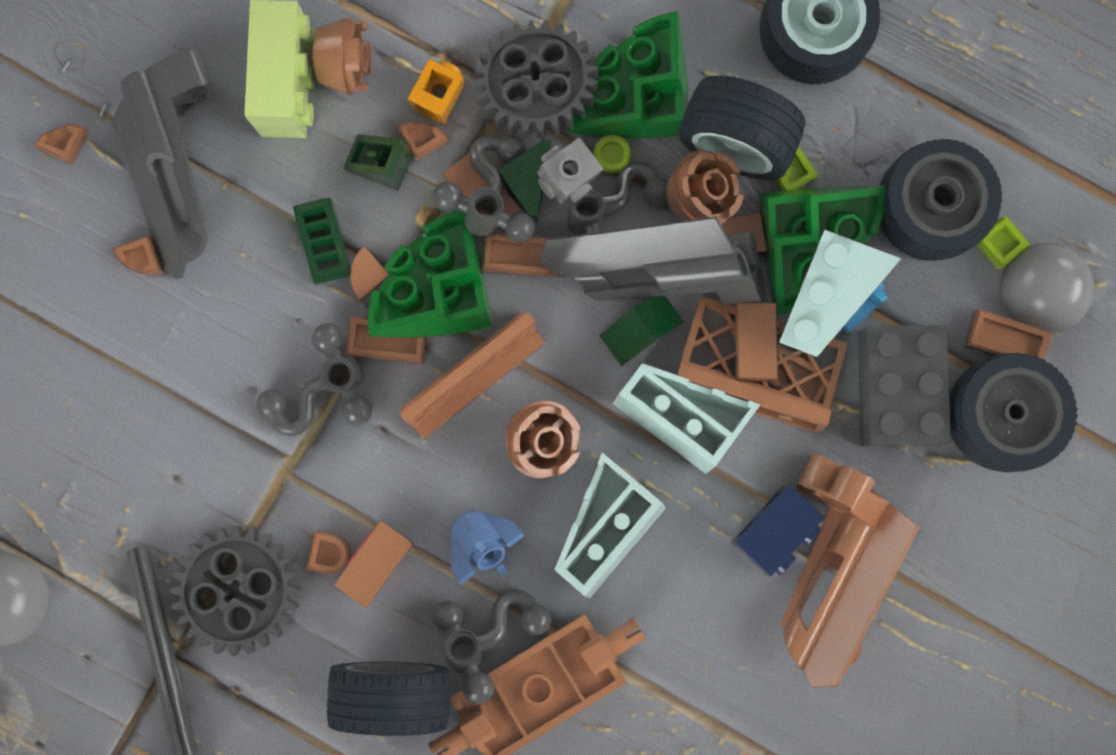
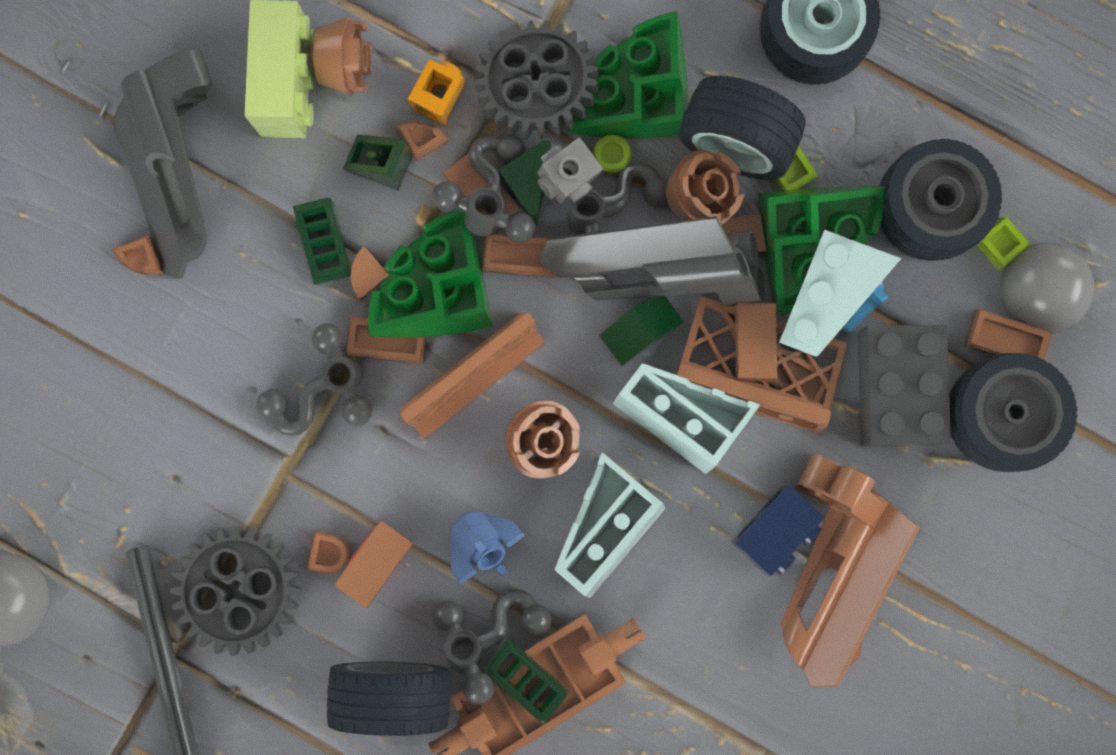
nougat tile [34,124,89,165] -> none
none -> dark green slope [482,638,569,724]

